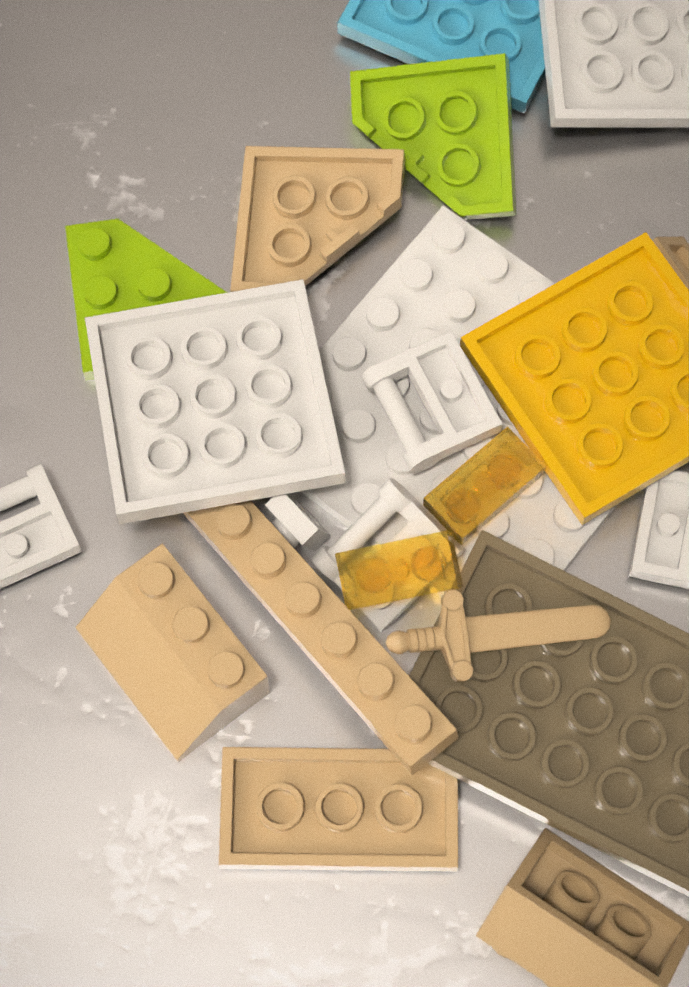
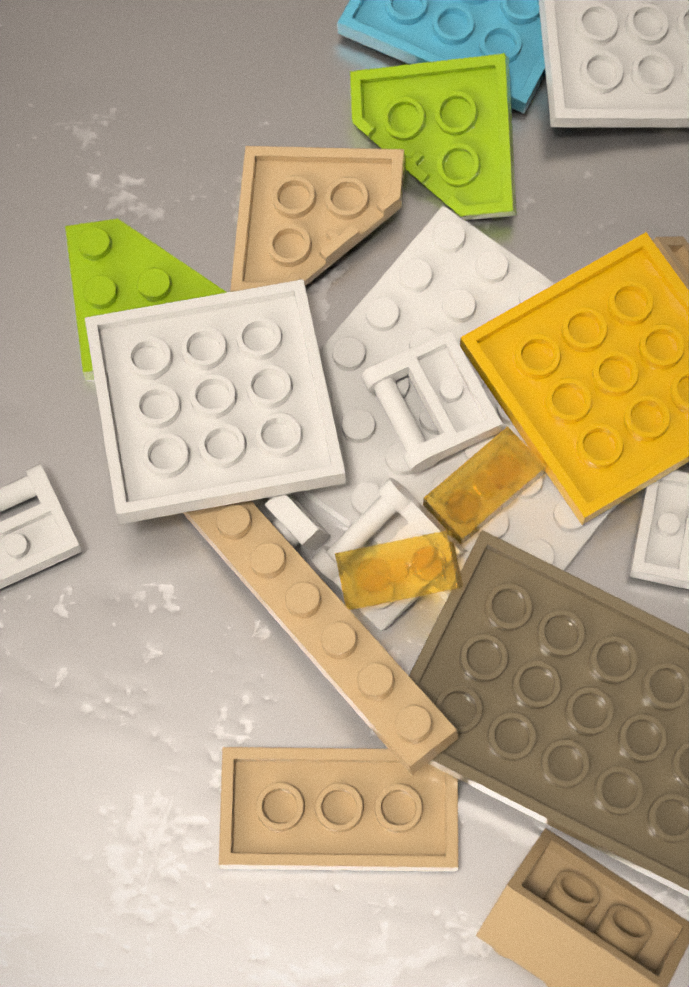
tan slope [76,543,270,762] -> none
tan sword [386,590,611,683] -> none

